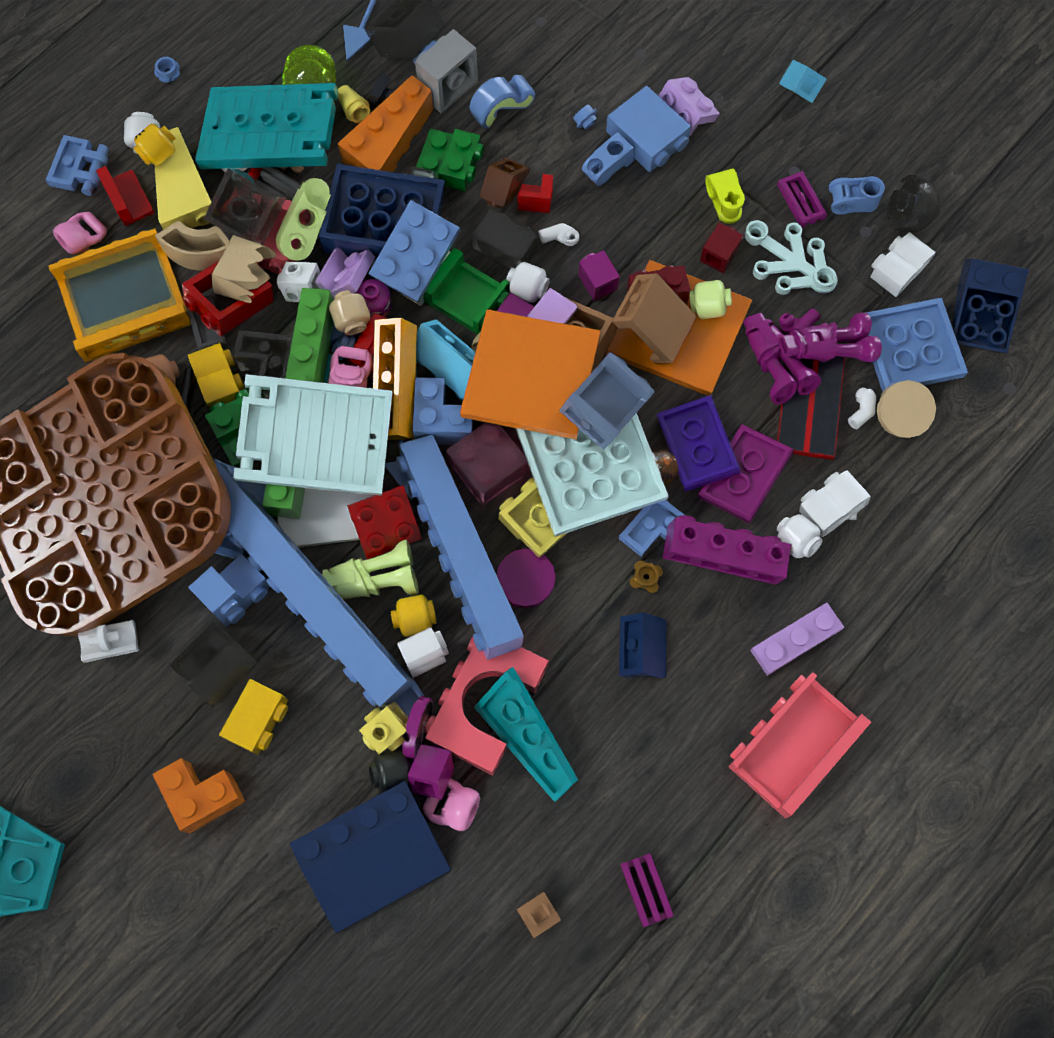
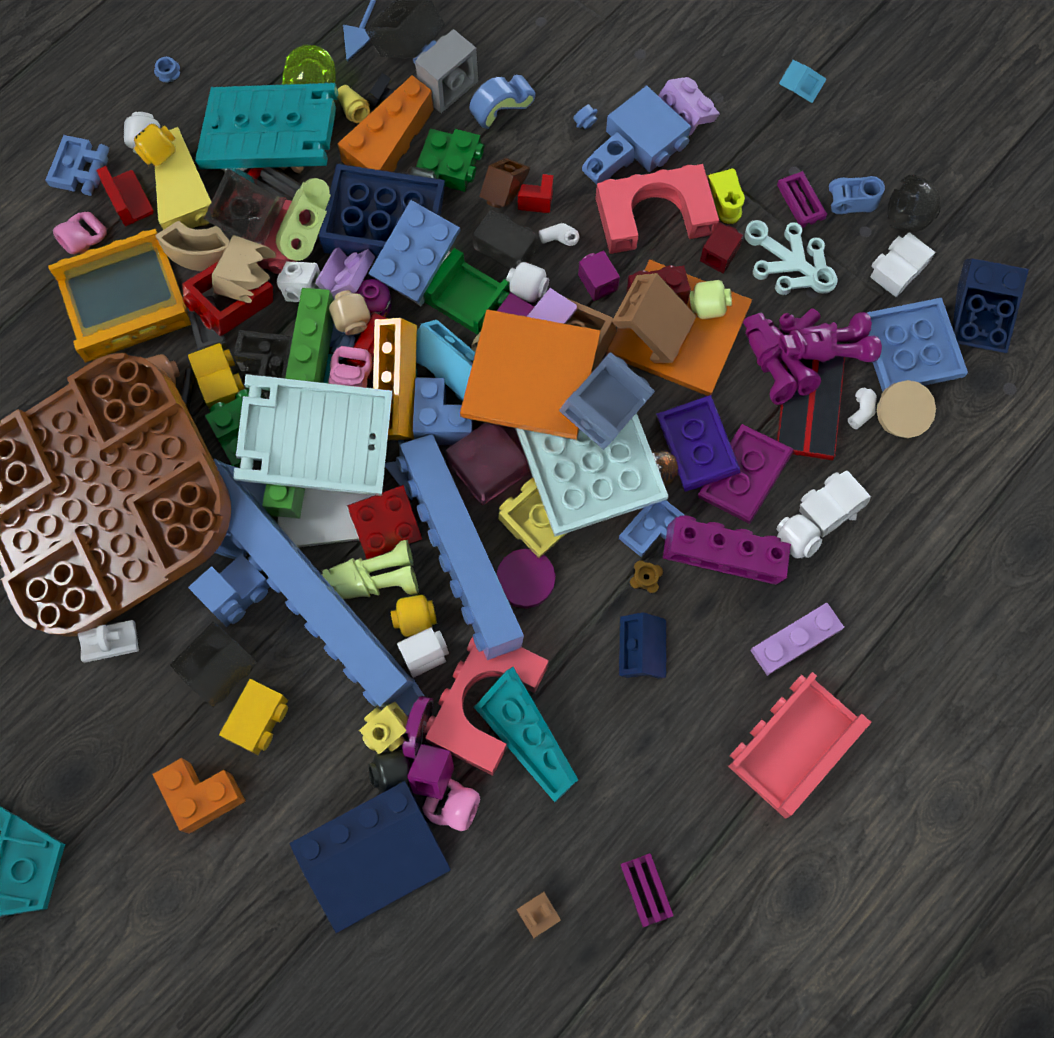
none -> coral arch [596,164,719,254]

